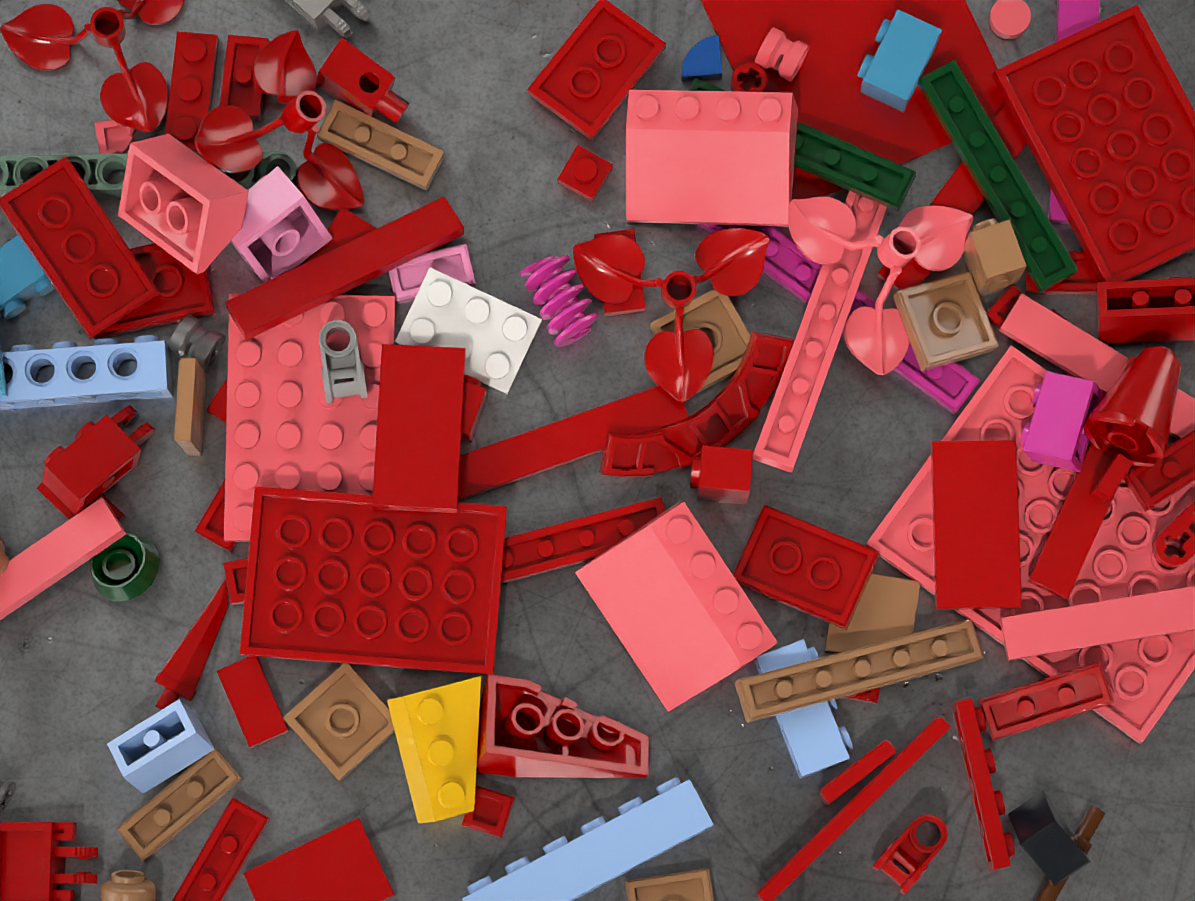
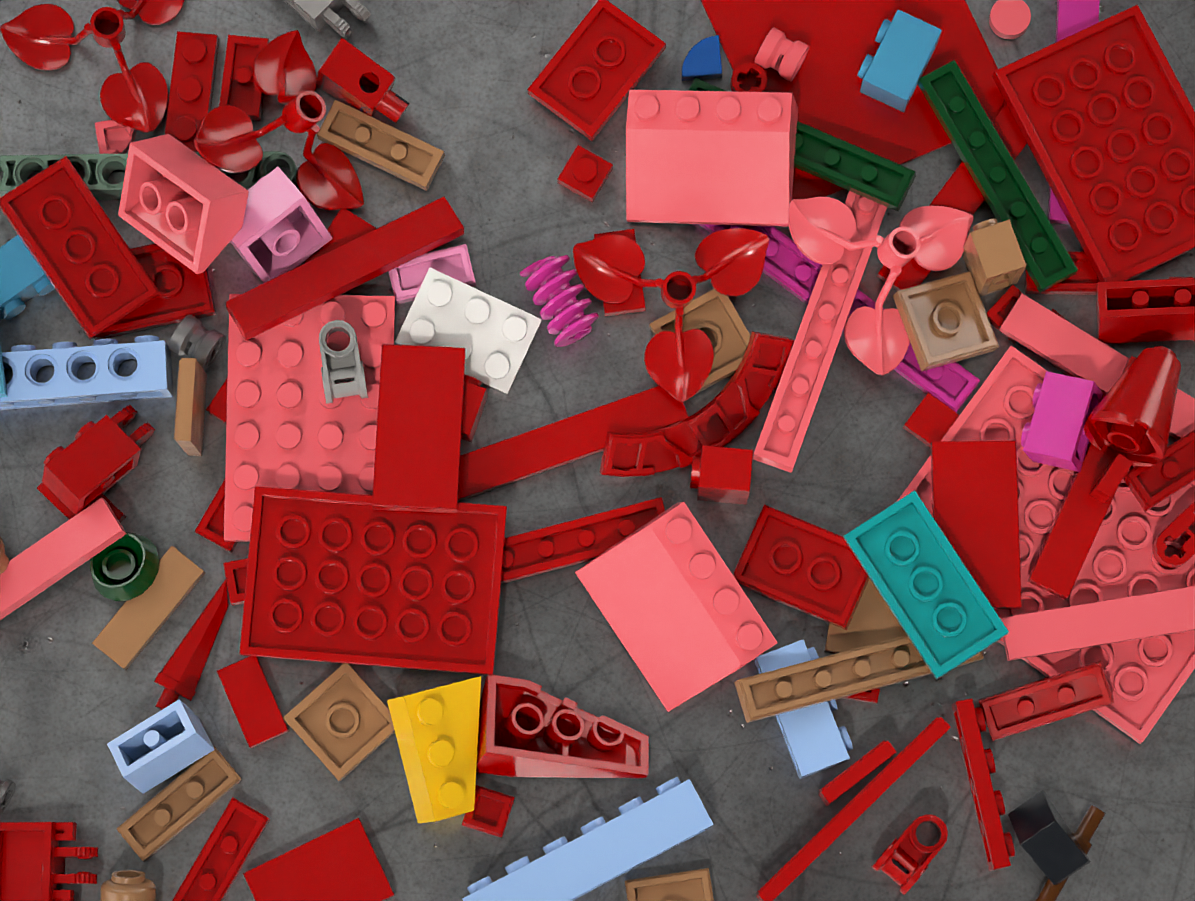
none -> medium nougat tile [92,546,206,670]
none -> teal plate [844,491,1009,680]
none -> red tile [903,392,960,448]

